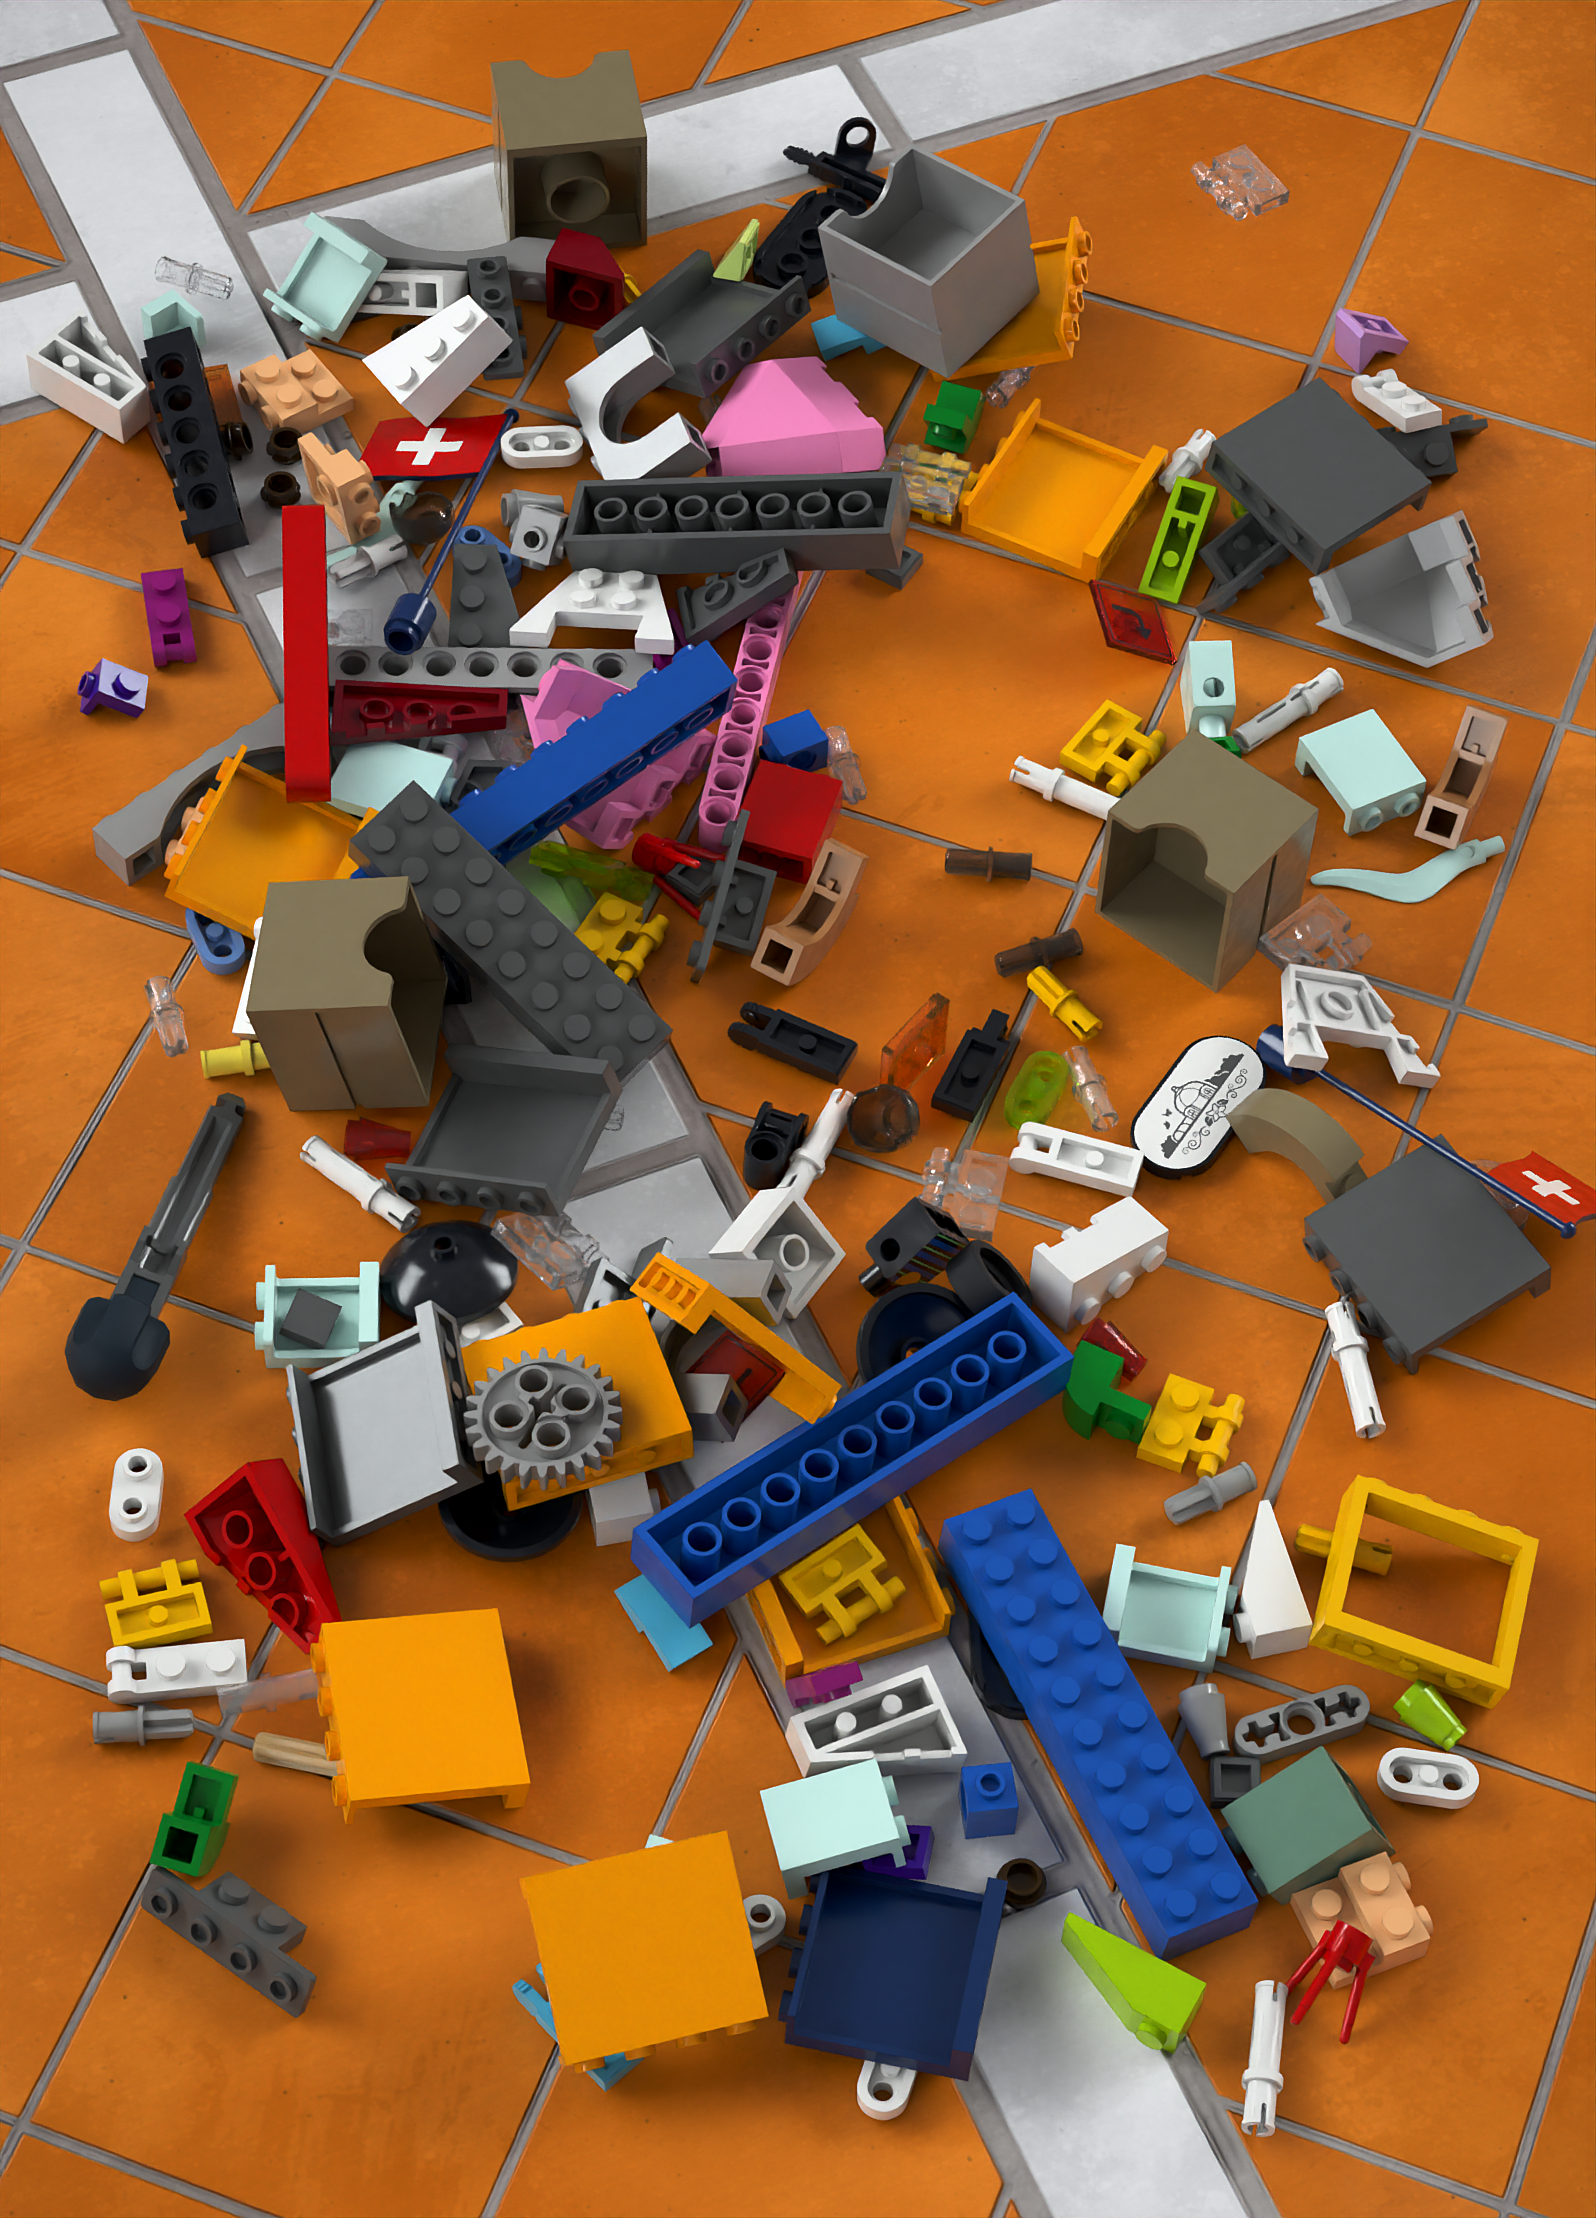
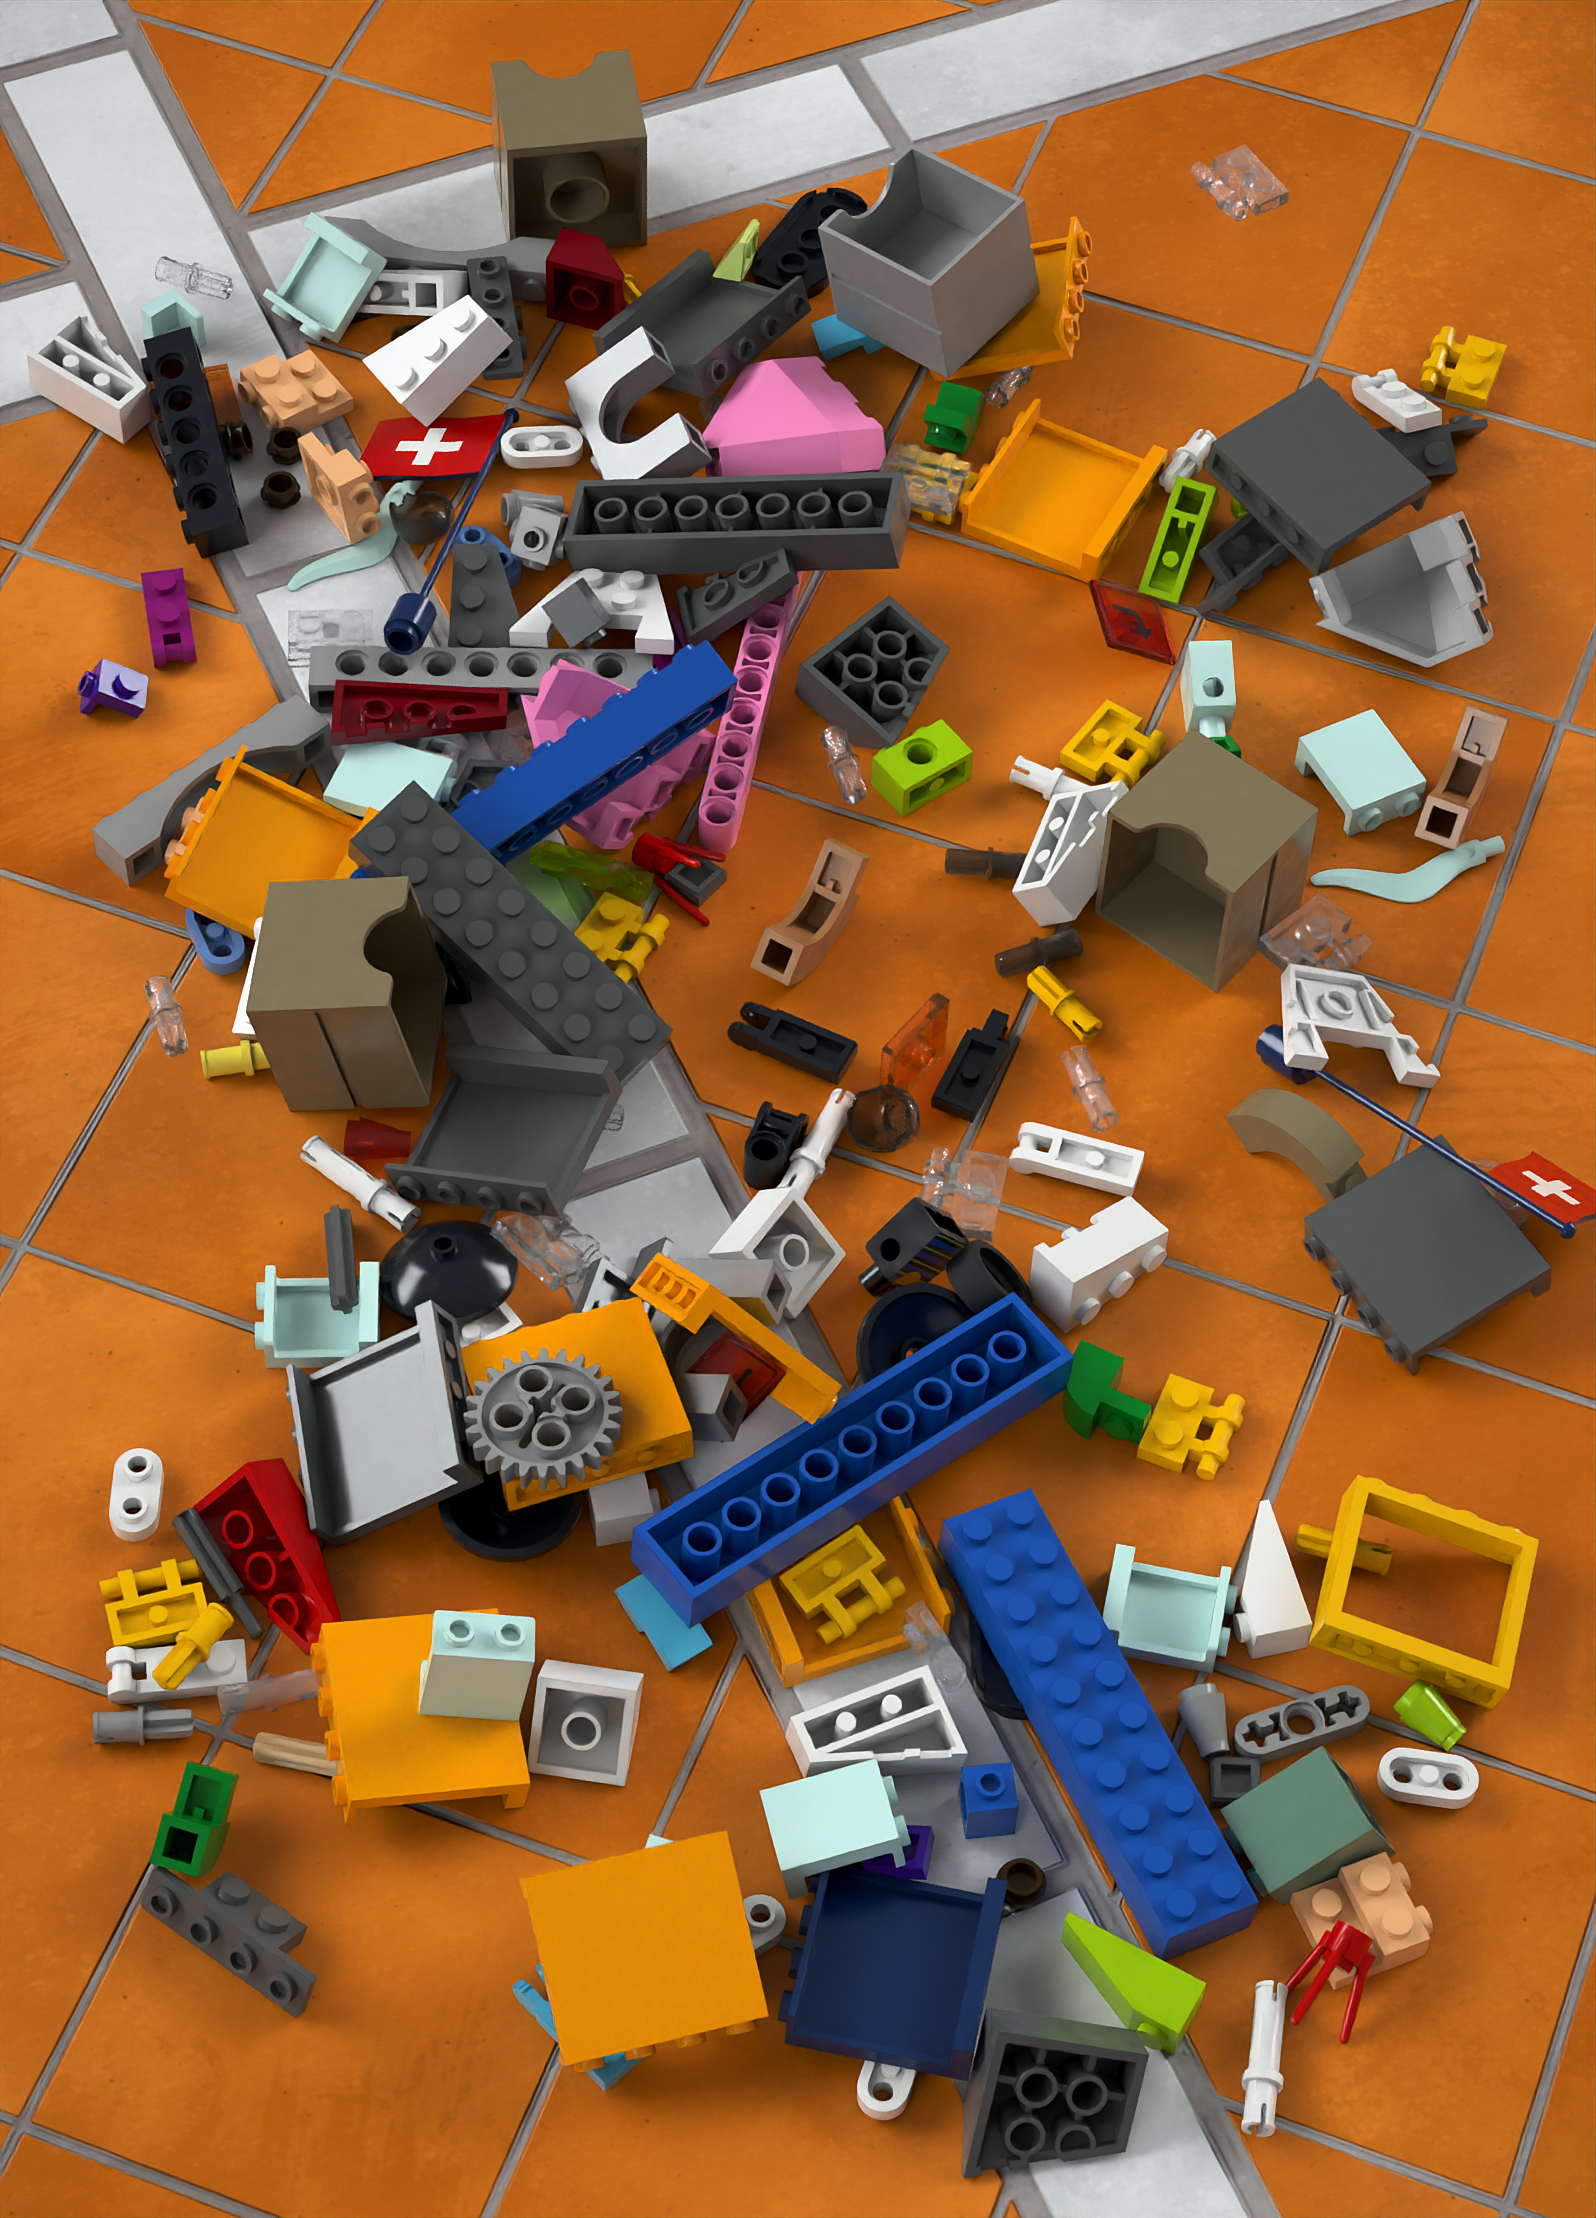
piece [65,1093,246,1401] -> none
dark grey tile [279,1288,342,1349] -> none
red beam [282,504,331,803] -> none
white axle [327,534,407,589] -> none
dark grey bracket [686,809,777,983] -> none
red brick [735,759,843,885] -> none
blue brick [759,709,829,772] -> none
black piece [783,117,887,203] -> none
magenta plate [785,1661,863,1709] -> none
dark grey tile [866,545,923,590] -> none
clear neon green plate [1004,1051,1069,1130] -> none
clear red cone [1076,1317,1148,1382] -> none
white tile [1130,1036,1267,1179] -> none
light grey axle [1163,1462,1257,1525] -> none
white pin [1231,668,1344,754] -> none
white pin [1325,1301,1386,1438] -> none
lavender slope [1335,308,1409,374] -> none
none -> yellow axle [152,1602,234,1691]
none -> dark grey axle [171,1507,264,1639]
none -> dark grey axle [324,1205,359,1314]
none -> light aqua panel [419,1610,535,1721]
none -> white slope [527,1659,644,1786]
none -> dark grey brick [541,577,612,648]
none -> dark grey wedge [795,595,950,749]
none -> lime brick [871,719,973,817]
none -> clear plate [902,1599,966,1692]
none -> dark grey wedge [961,2007,1149,2178]
none -> white wedge [1012,780,1129,927]
none -> yellow plate [1419,326,1507,411]

